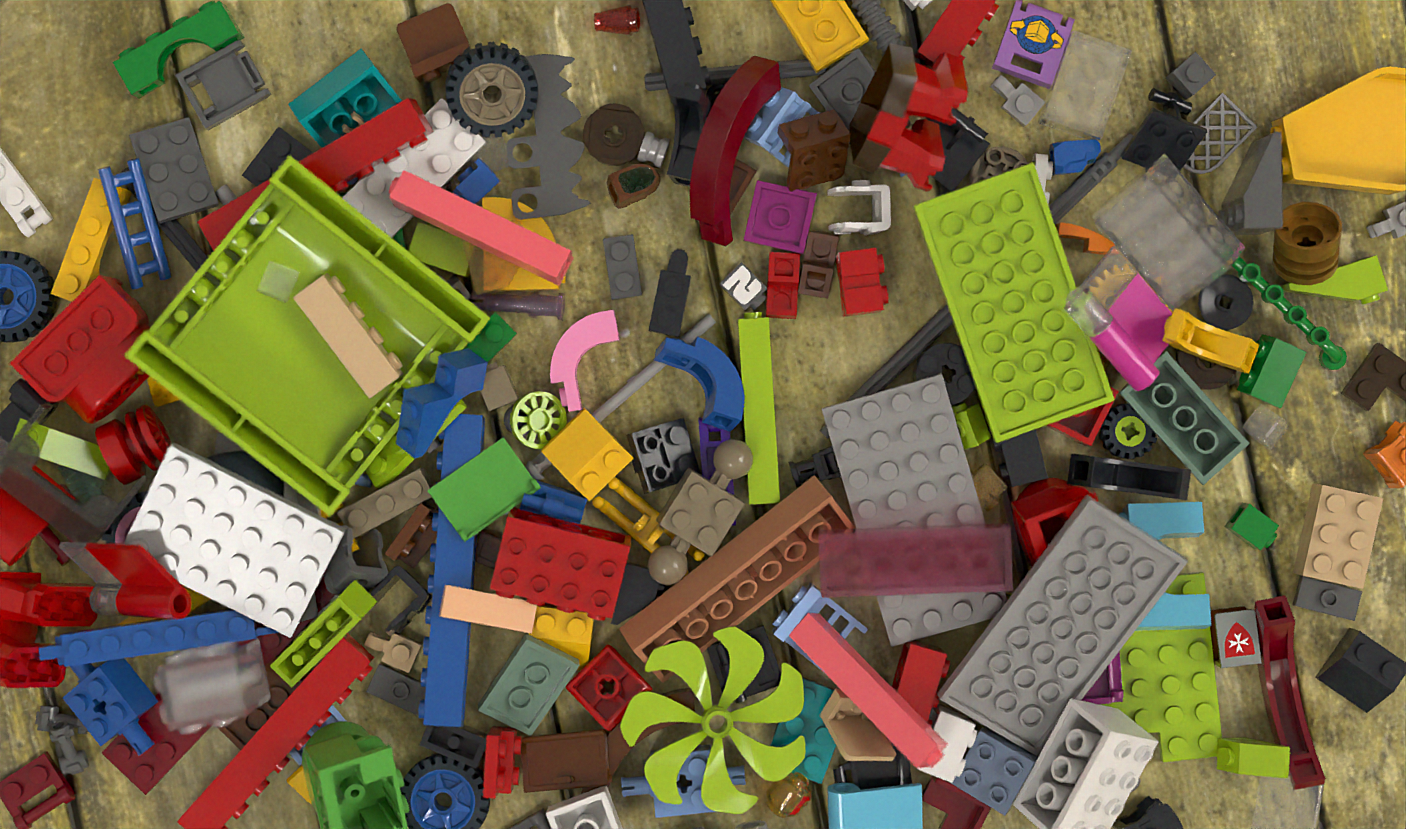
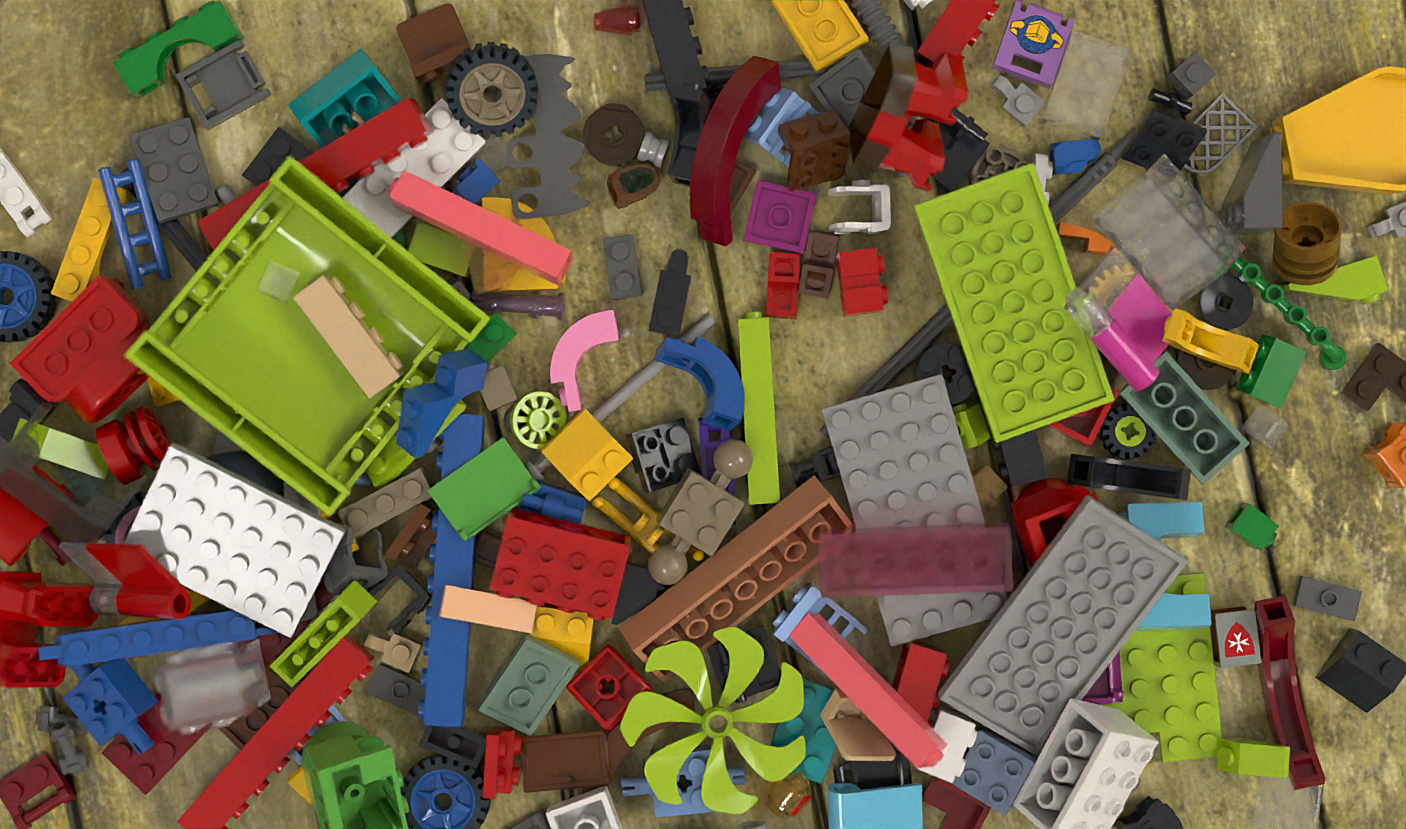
brick [719,262,767,311] -> none
tan brick [1293,484,1383,589] -> none

